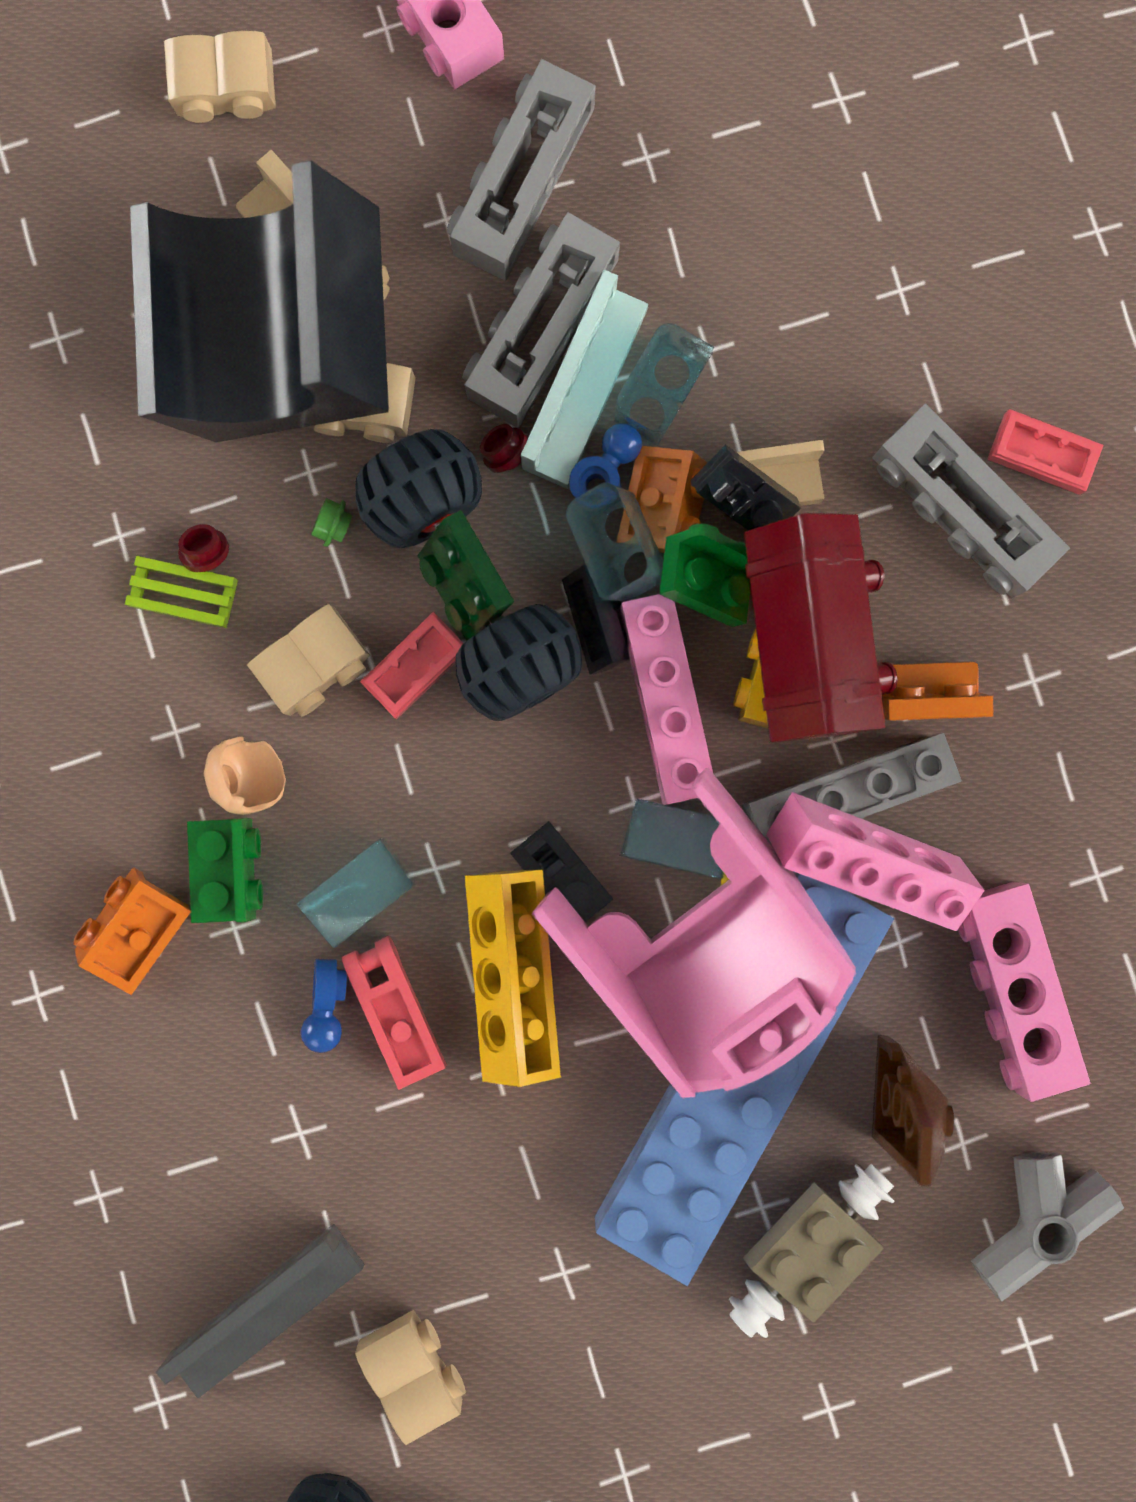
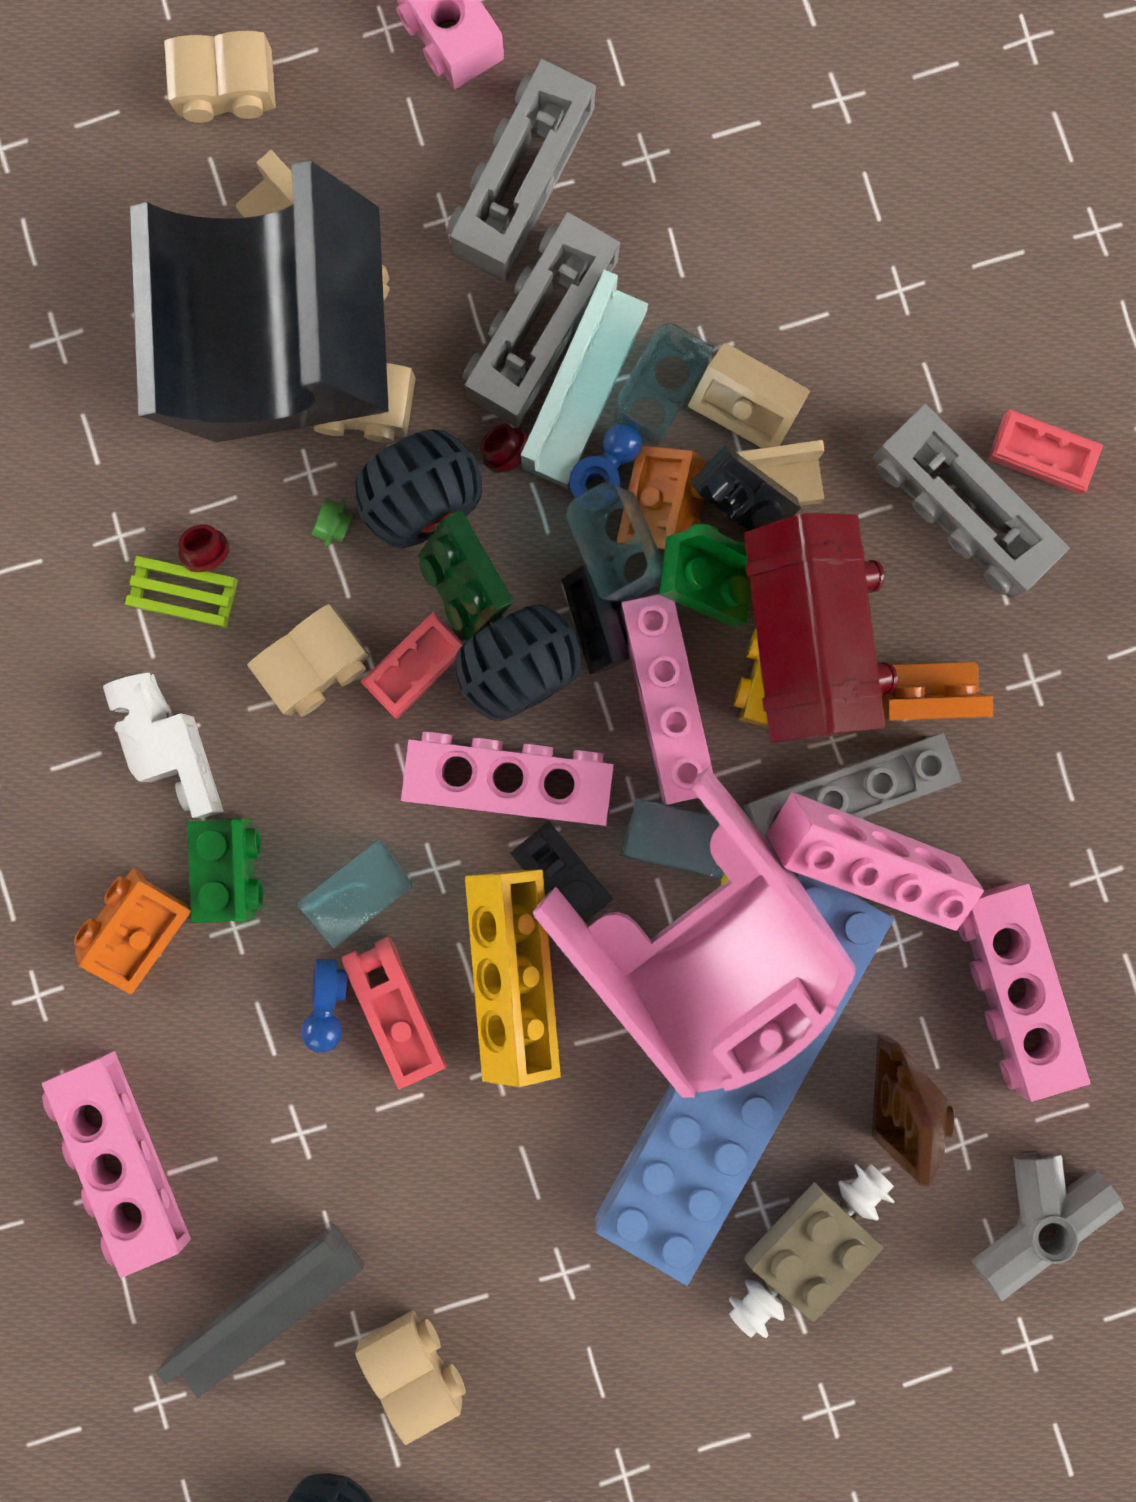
light nougat hair [204,736,286,815] -> none
none -> bright pink brick [41,1051,191,1278]
none -> white plate [103,673,224,818]
none -> bright pink brick [401,732,614,826]
none -> tan panel [688,343,810,448]

